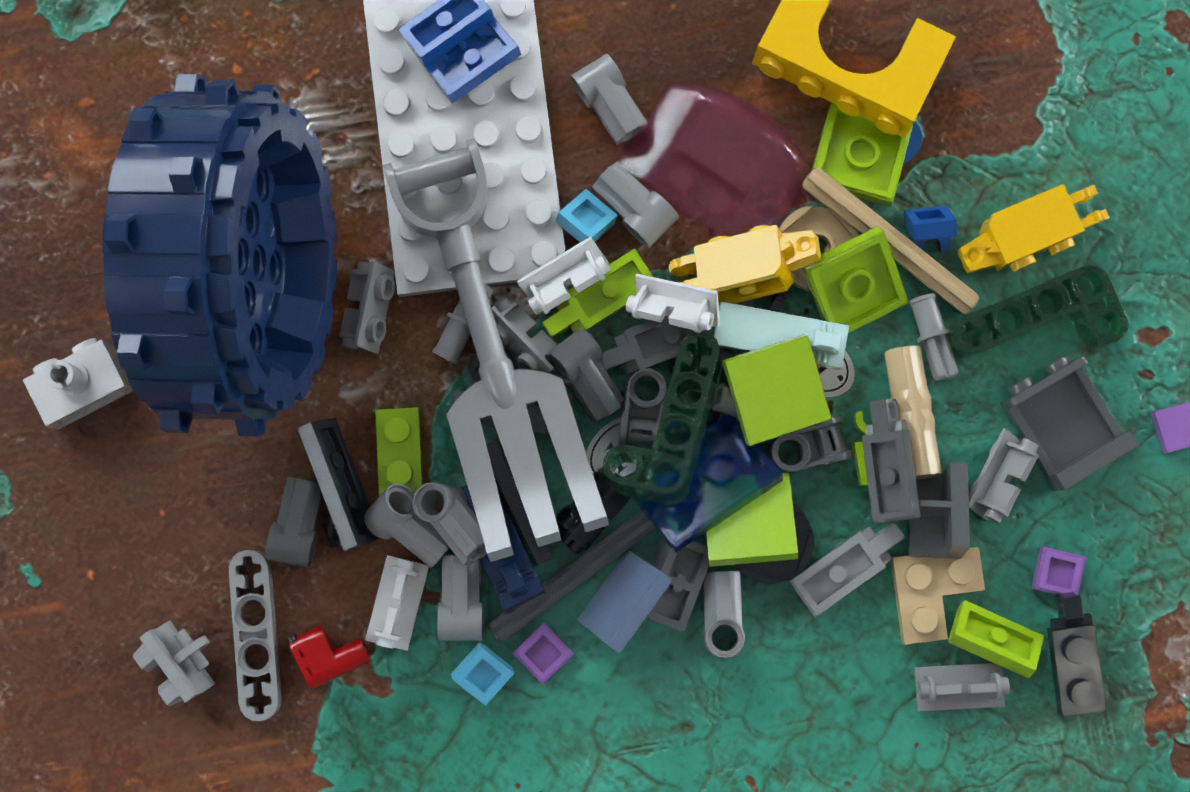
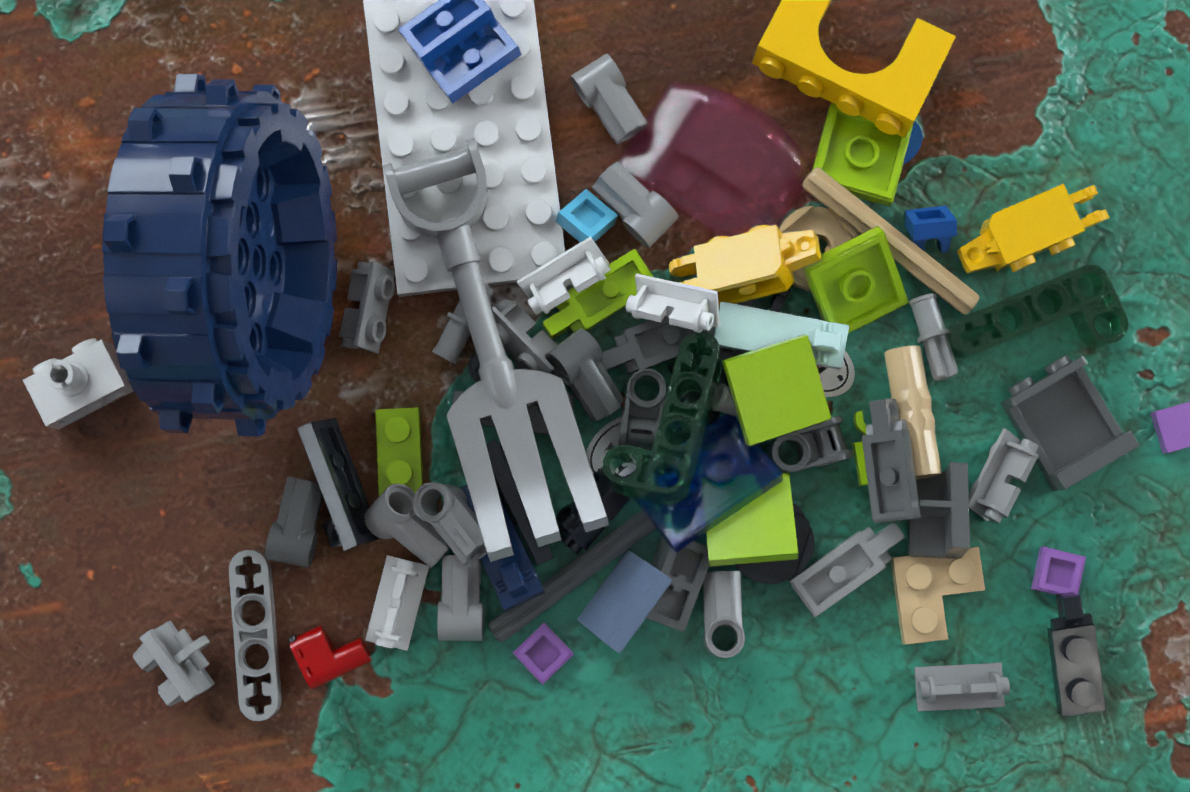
medium azure plate [451,641,514,706] -> none
lime plate [948,600,1044,679] -> none

